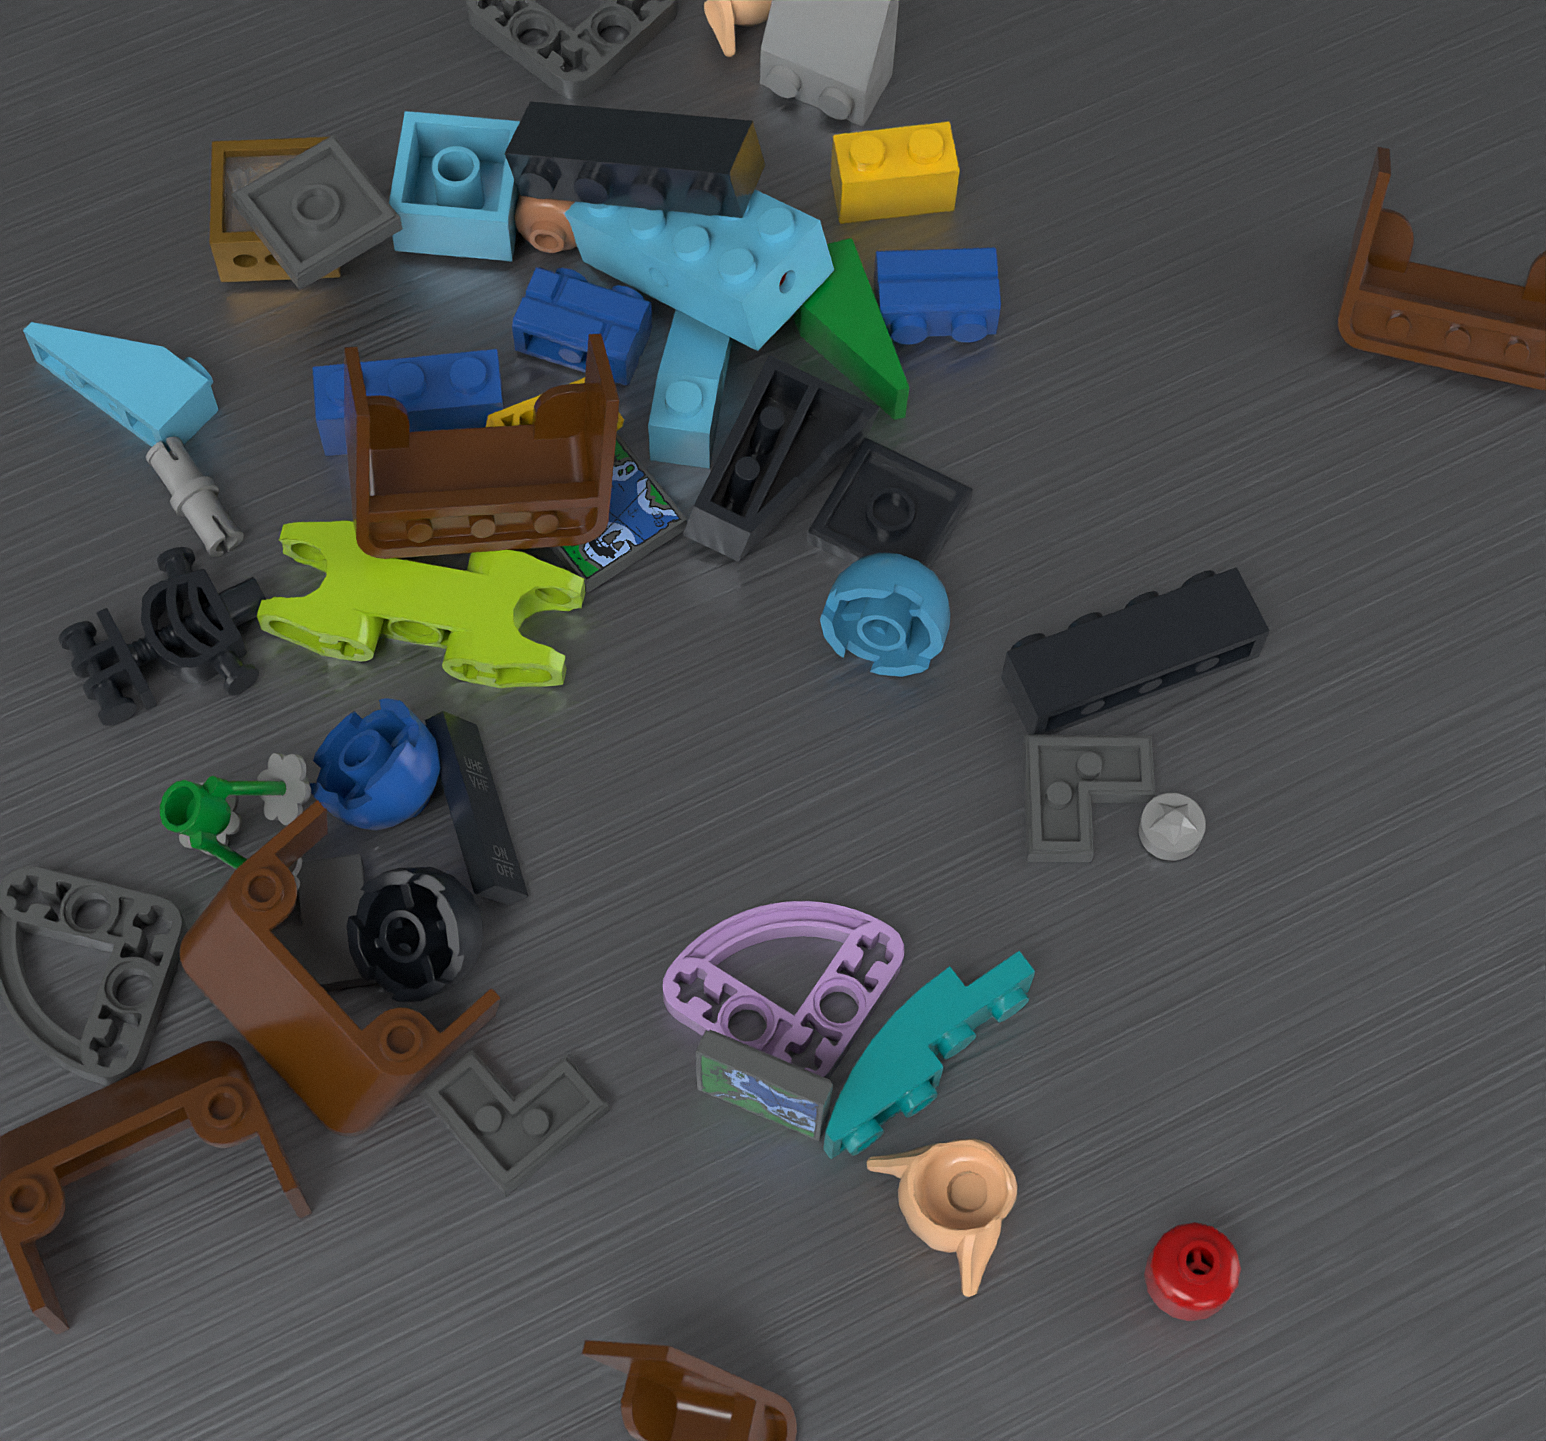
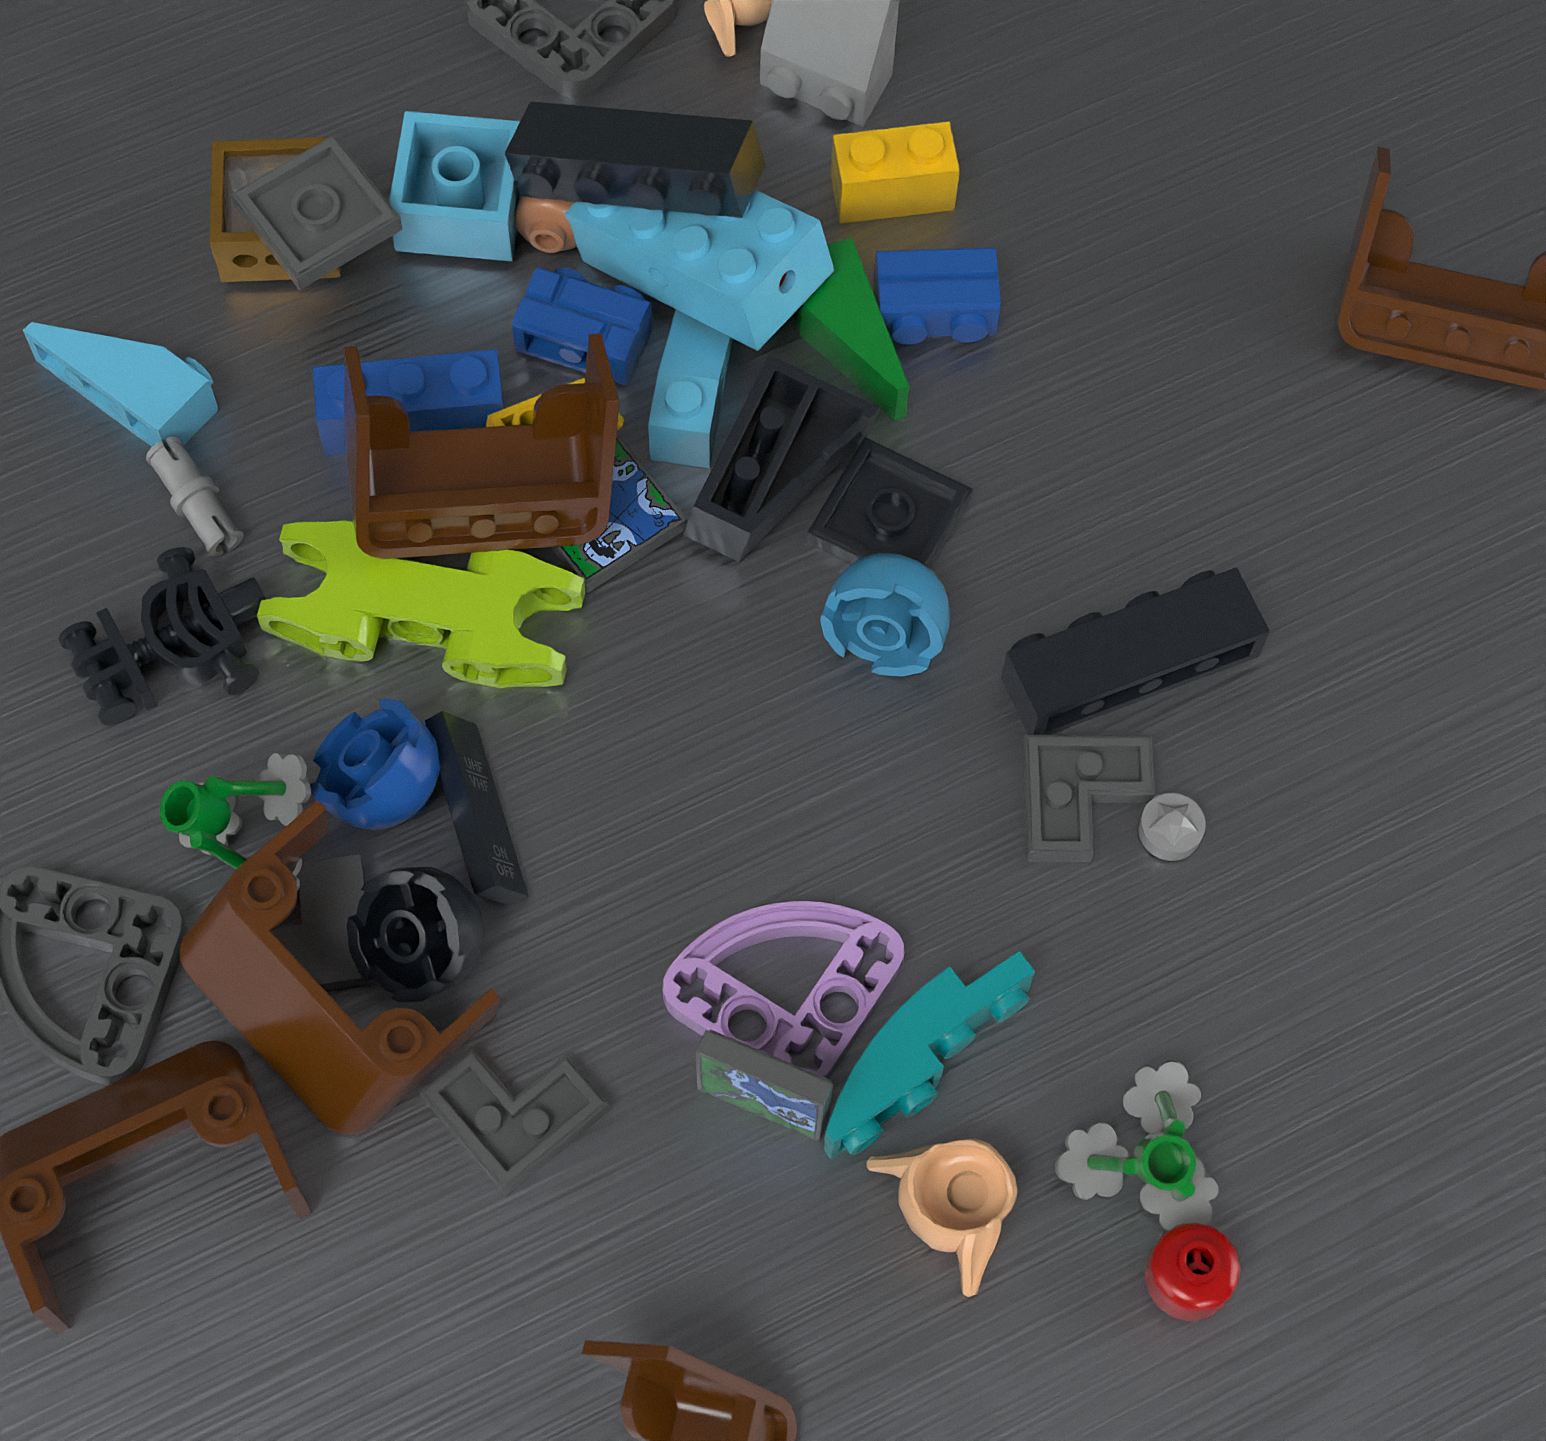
none -> light grey plant [1055,1060,1219,1231]

